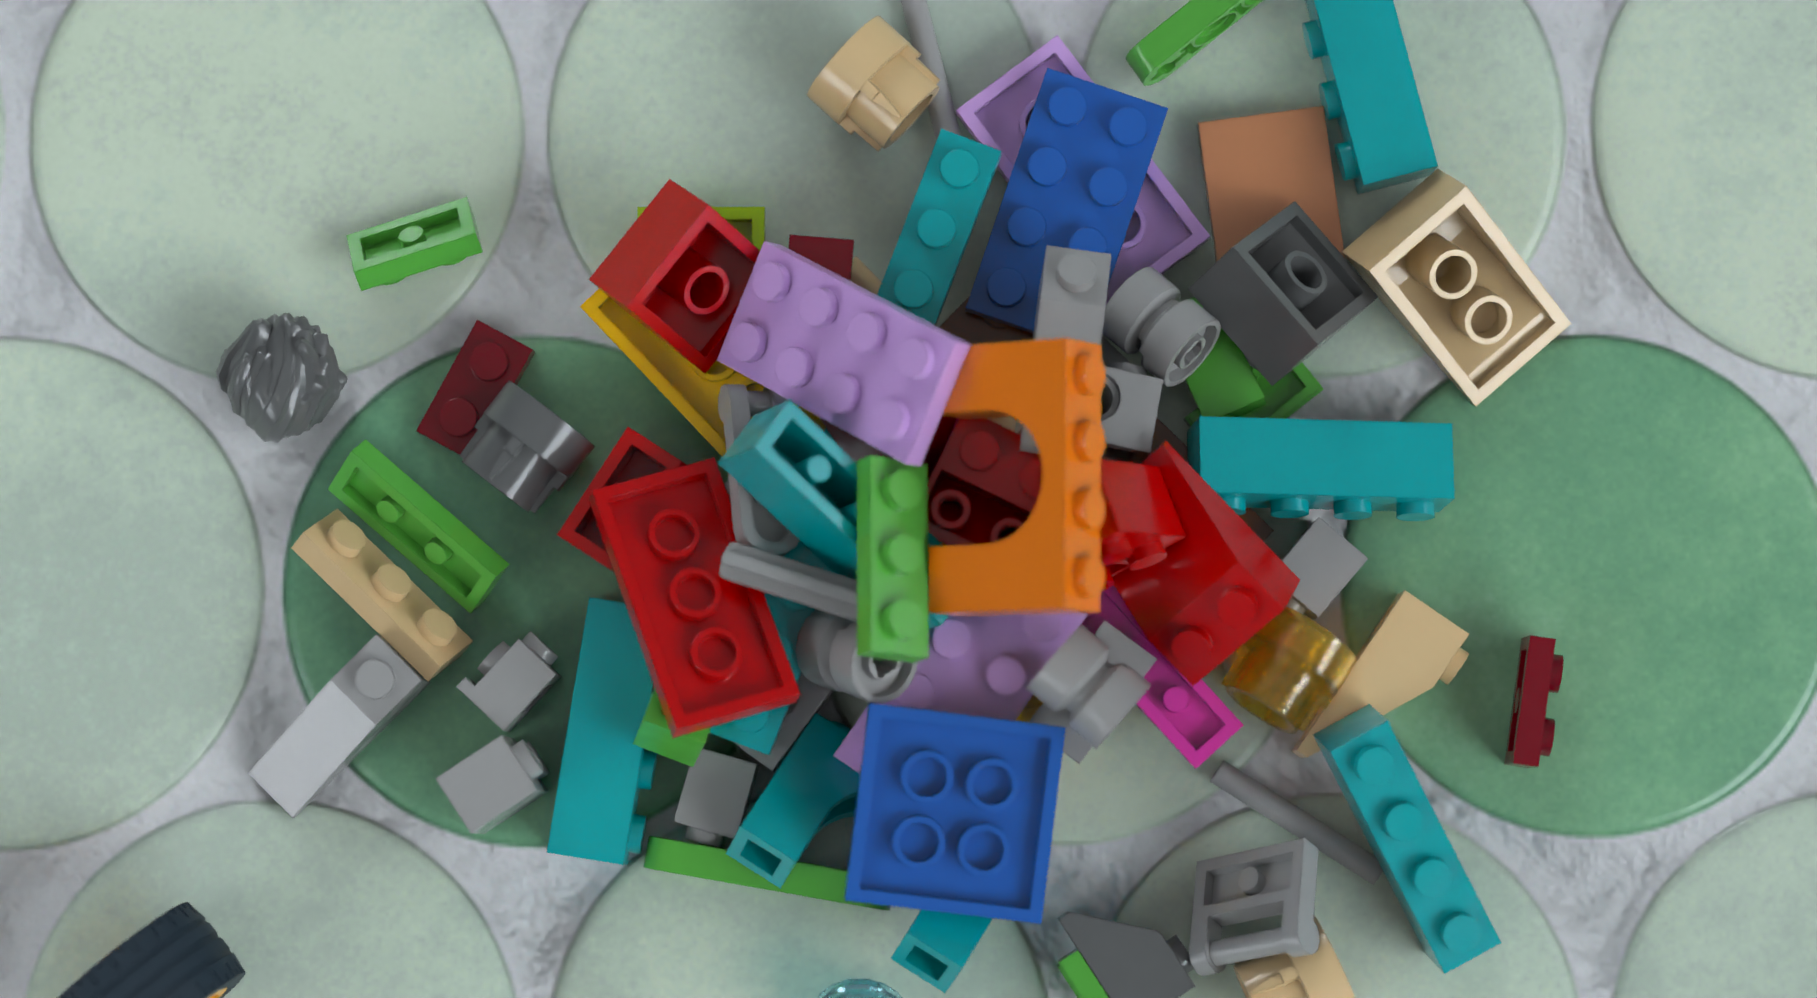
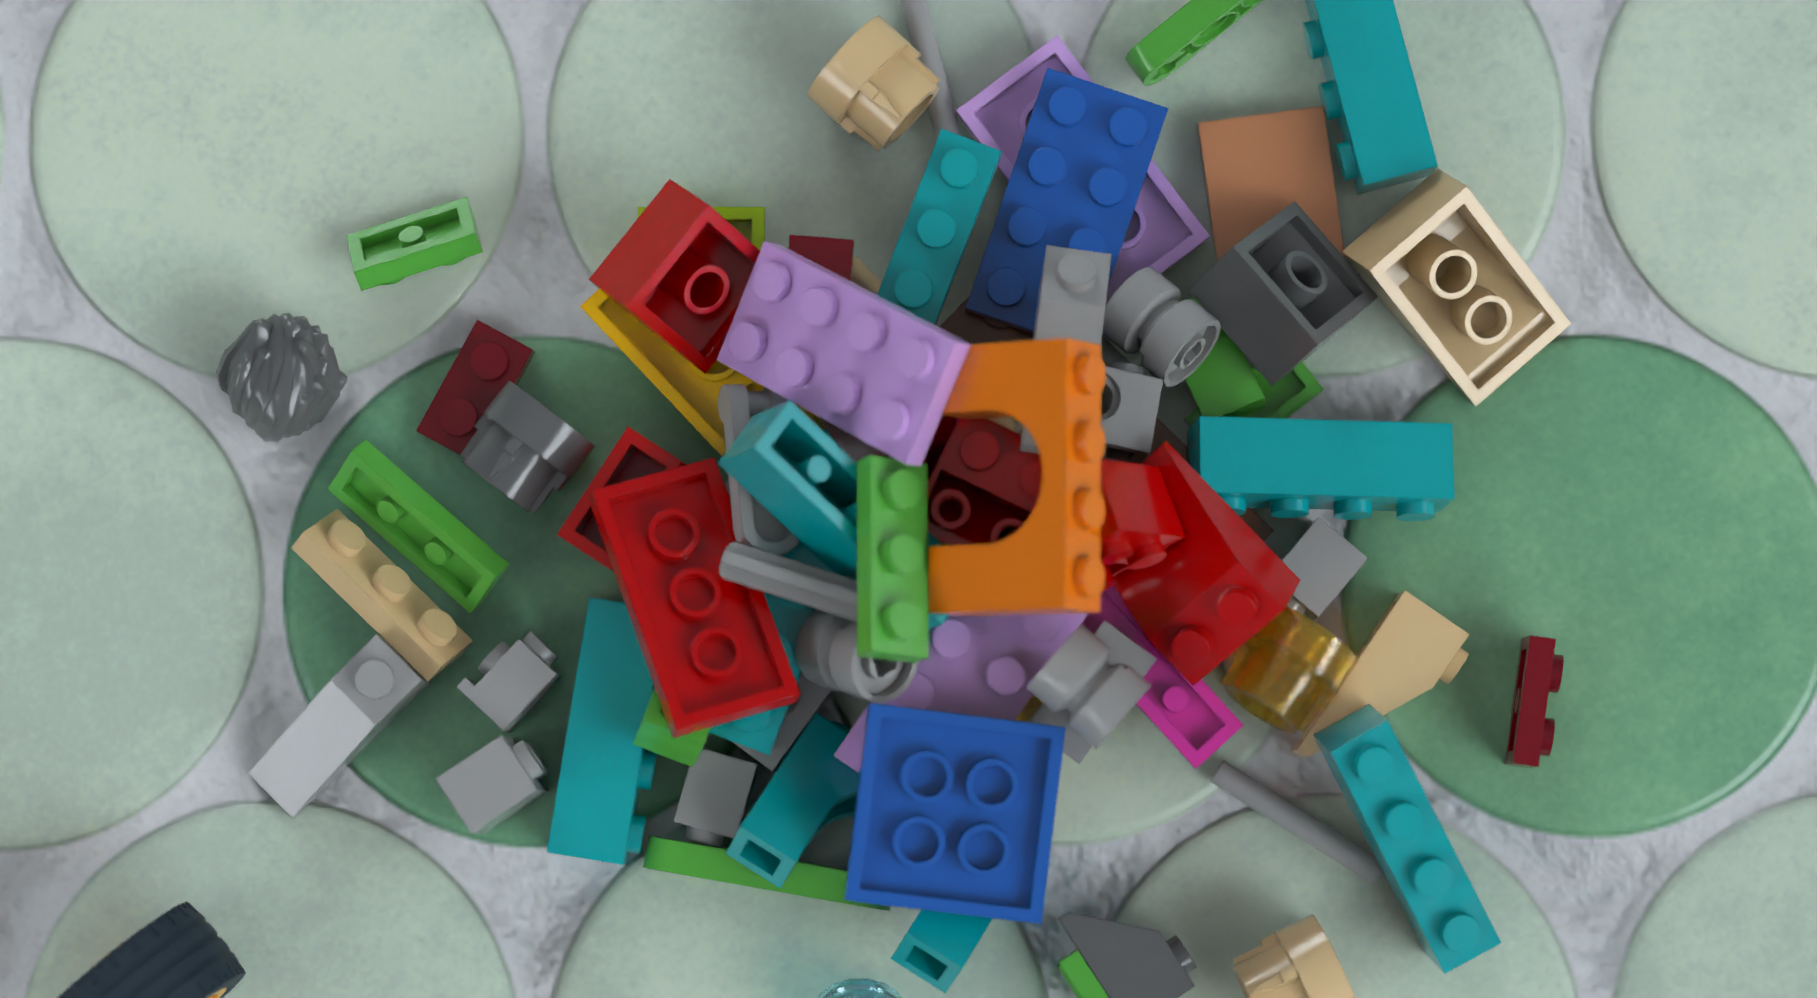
light grey plate [1189,838,1319,976] -> none

